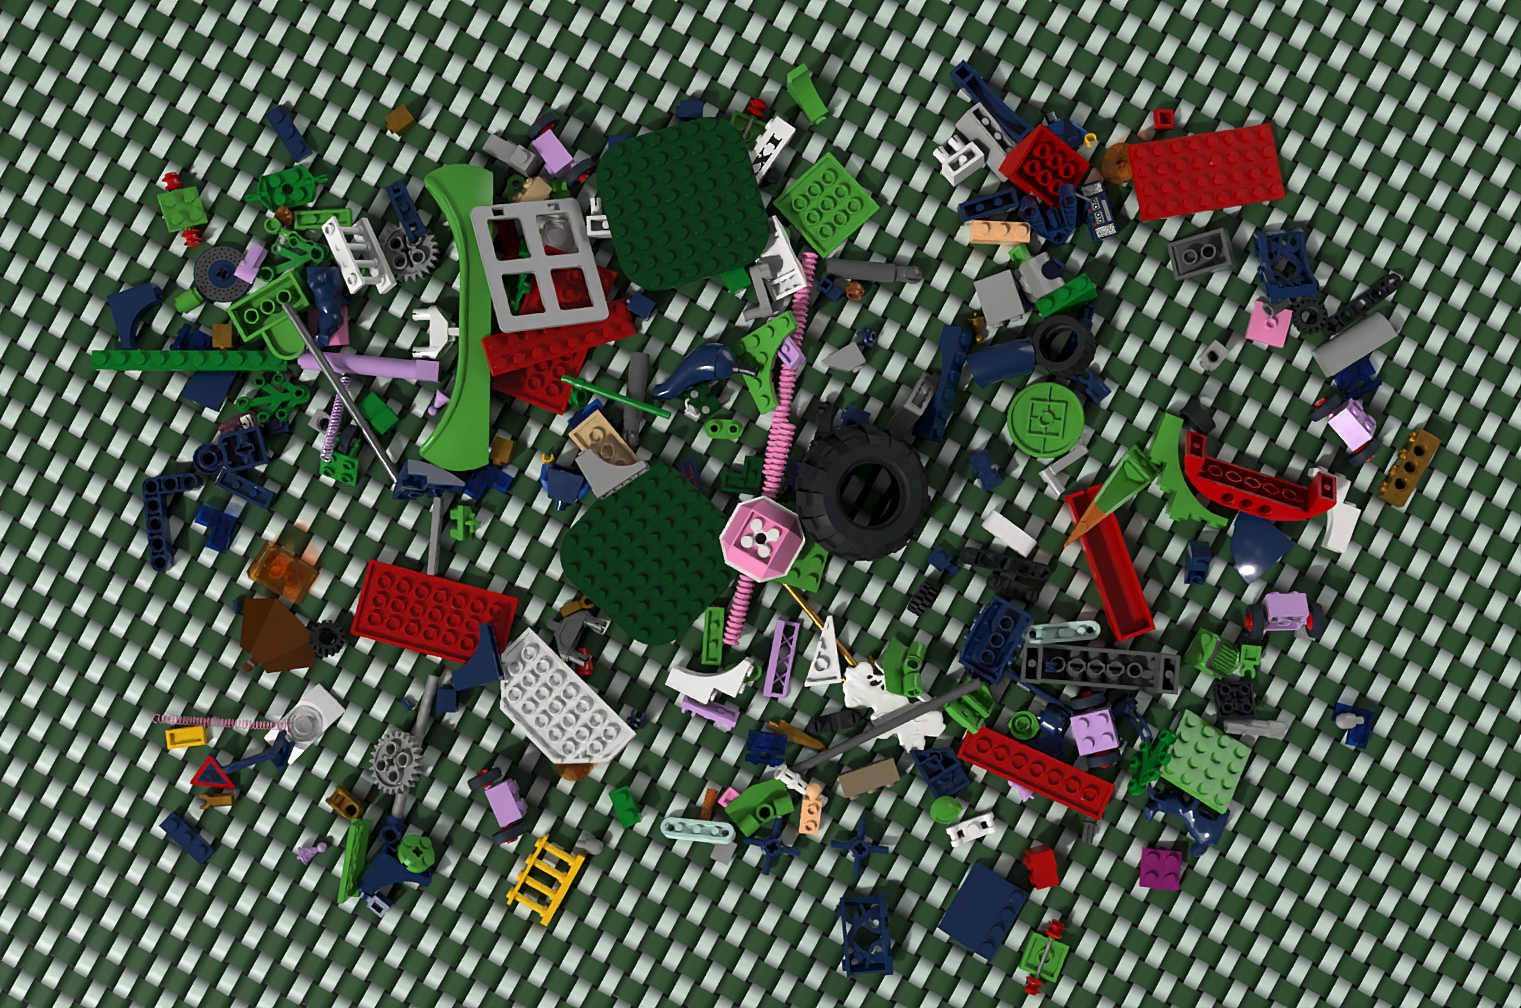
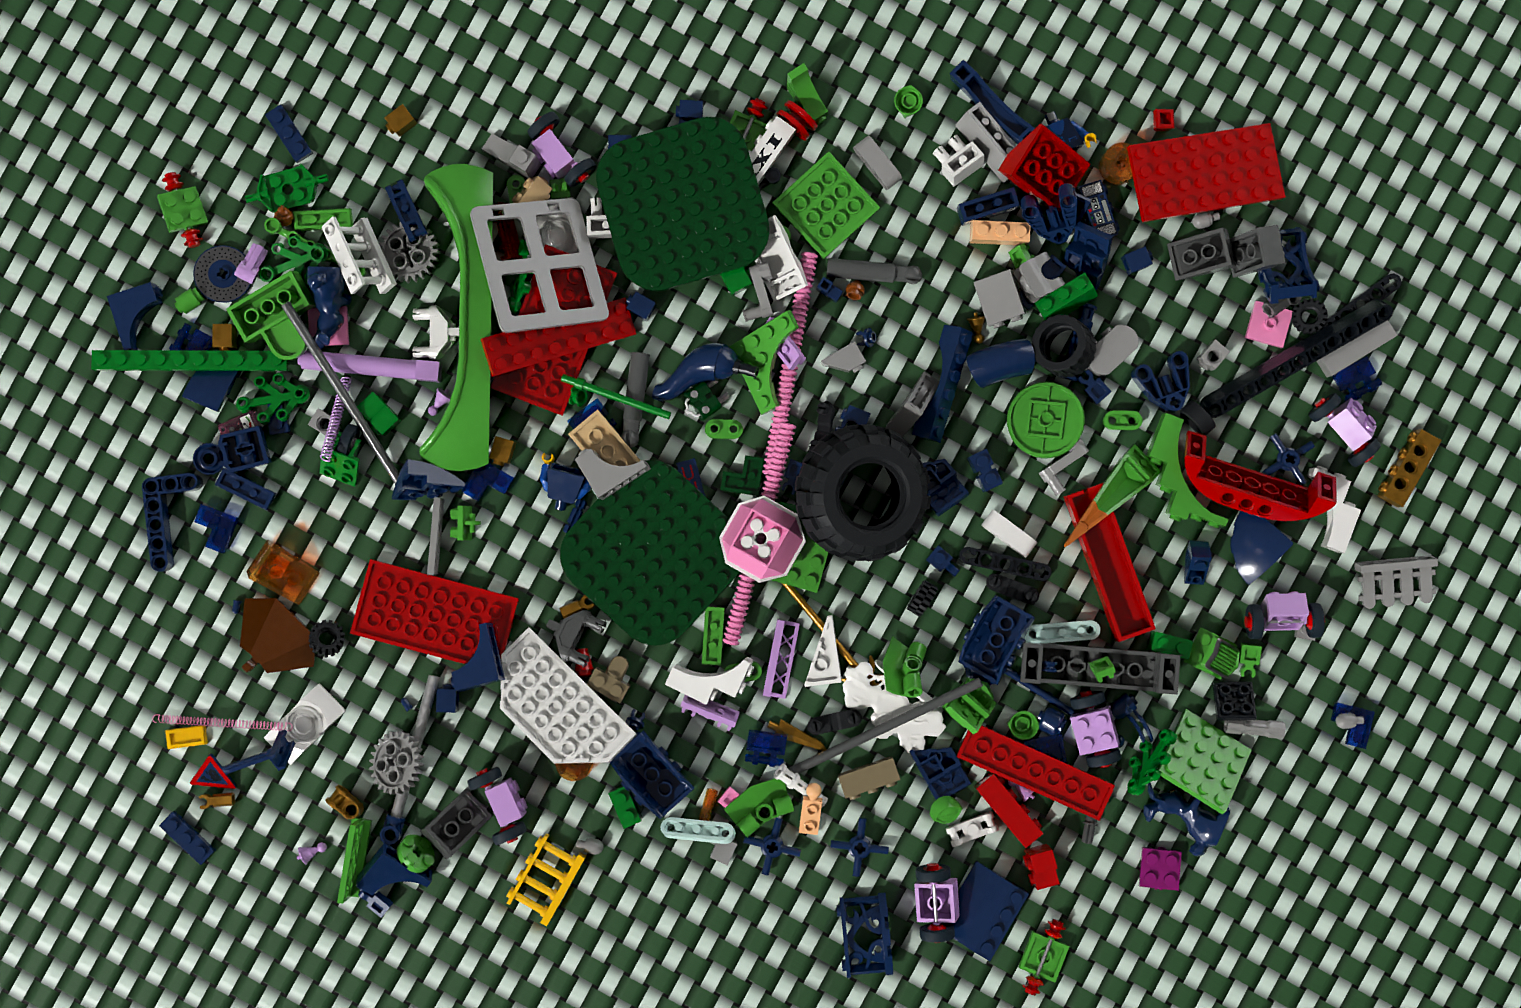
none -> dark grey slope [420,789,492,859]
none -> dark blue axle [563,499,587,533]
none -> dark tan brick [587,656,631,703]
none -> dark blue slope [610,730,695,819]
none -> red wheel [776,100,818,141]
none -> light grey beam [853,135,902,190]
none -> bright green hat [894,85,923,119]
none -> brick [914,863,960,943]
none -> dark blue slope [922,459,969,517]
none -> red brick [974,772,1043,848]
none -> dark blue slope [1064,222,1113,290]
none -> light grey brick [1087,325,1139,376]
none -> bright green tile [1089,656,1116,683]
none -> bright green plate [1103,410,1142,430]
none -> dark blue brick [1121,246,1153,275]
none -> dark blue connector [1131,351,1190,412]
none -> green brick [1146,631,1193,660]
none -> light grey cylinder [1192,212,1220,229]
none -> black beam [1200,299,1393,418]
none -> dark grey slope [1230,225,1285,278]
none -> dark blue bar [1262,433,1315,485]
none -> light grey fence [1354,555,1438,609]

